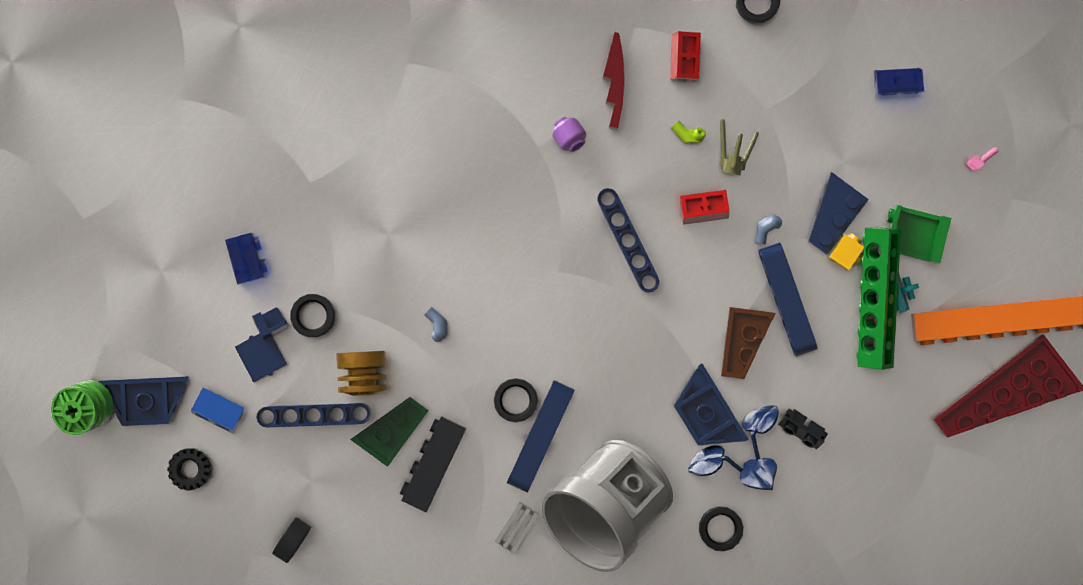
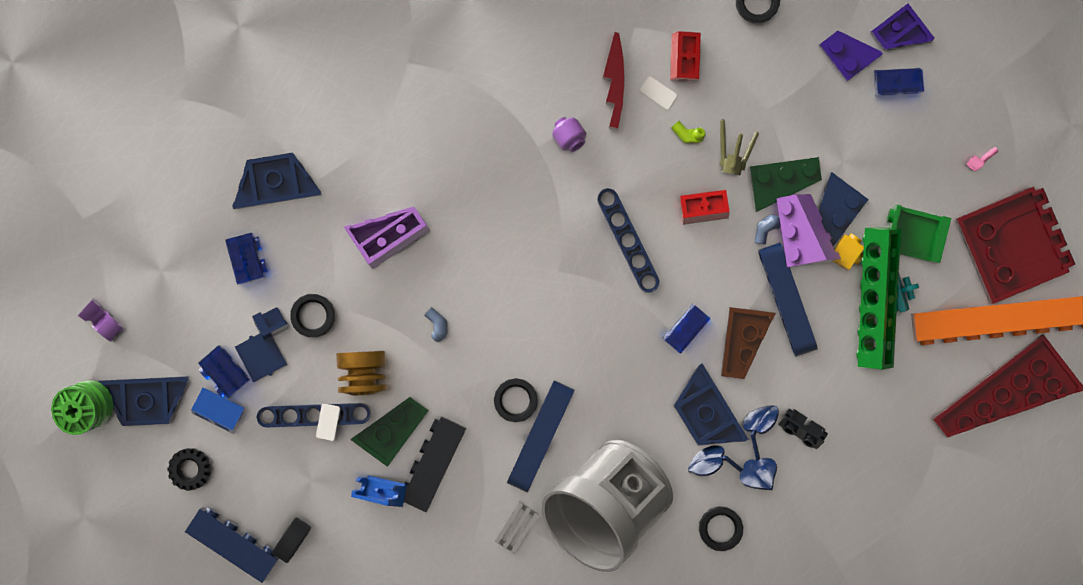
none -> medium lavender leg [78,298,124,342]
none -> dark blue brick [185,507,279,583]
none -> clear blue brick [198,345,251,398]
none -> dark blue wing [232,152,322,209]
none -> white sticker [316,404,340,441]
none -> medium lavender wedge [344,207,430,269]
none -> blue hinge [351,475,407,507]
none -> white sticker [640,77,677,109]
none -> clear blue brick [662,303,711,354]
none -> dark green wing [749,157,822,212]
none -> medium lavender wedge [777,194,841,267]
none -> dark purple wing [819,31,883,82]
none -> dark purple wing [871,3,935,50]
none -> dark red hinge [956,187,1076,304]

